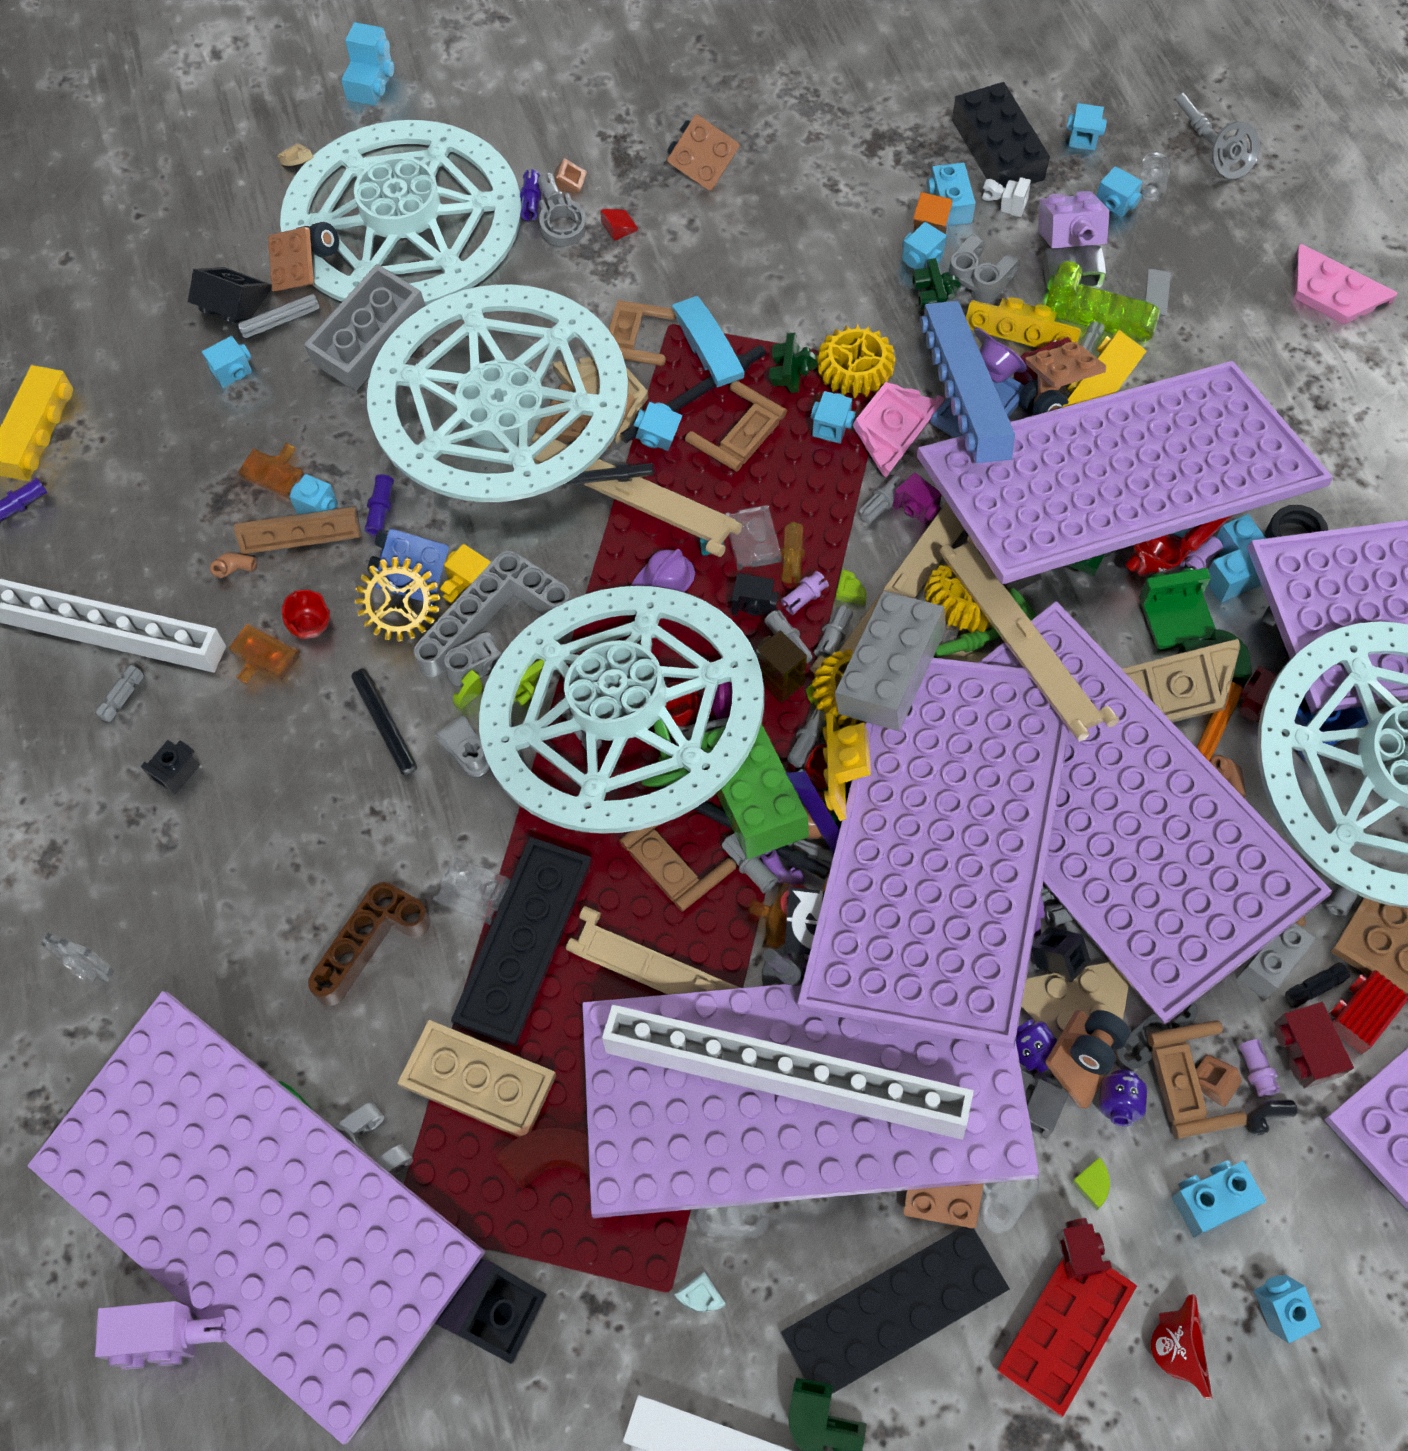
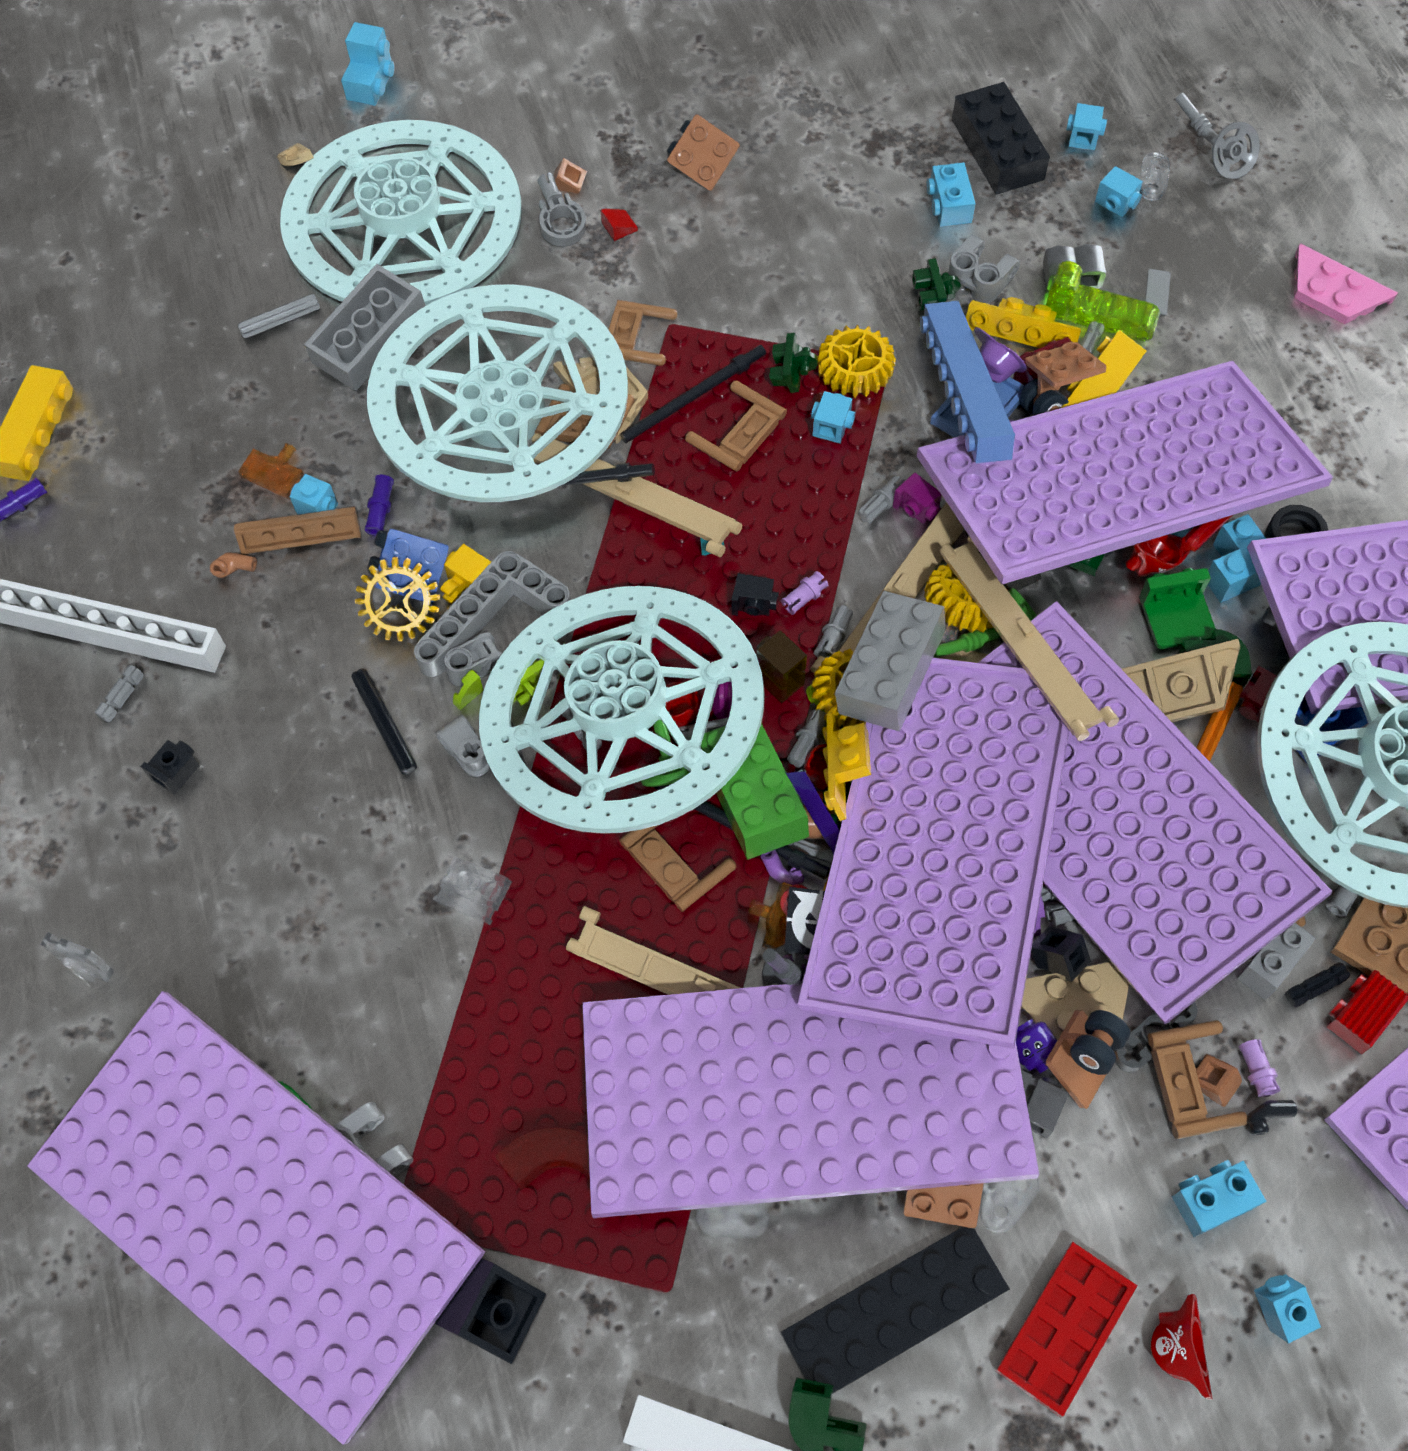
lavender brick [95,1301,226,1370] -> none
black slope [188,267,272,323] -> none
medium azure brick [202,336,252,388] -> none
clear orange plate [229,624,300,684] -> none
nougat plate [268,222,339,292] -> none
red hair [282,589,330,639] -> none
reddish brown beam [308,882,430,1006] -> none
tan plate [397,1020,556,1141] -> none
black plate [451,837,593,1047] -> none
dark purple pin [520,169,541,221] -> none
white brick [602,1004,974,1140] -> none
medium lavender piece [631,549,695,609] -> none
medium azure brick [634,402,683,451] -> none
medium azure slope [671,296,744,387] -> none
light aqua tile [674,1272,726,1312] -> none
light grey axle [722,834,779,893] -> none
clear plate [725,505,782,570] -> none
light grey axle [764,610,812,663] -> none
clear yellow axle [781,522,805,583] -> none
lime tile [836,569,867,606] -> none
bright pink wing [852,382,945,477] -> none
medium azure brick [902,222,947,270] -> none
orange panel [913,192,952,234] -> none
white piece [982,177,1031,217] -> none
lavender brick [1038,191,1109,248] -> none
dark red brick [1057,1218,1112,1280] -> none
lime tile [1072,1157,1110,1210] -> none
dark purple head [1099,1070,1147,1127] -> none
lavender pin [1180,536,1223,571] -> none
nougat arm [1210,755,1246,798] -> none
dark red brick [1274,1001,1354,1089] -> none

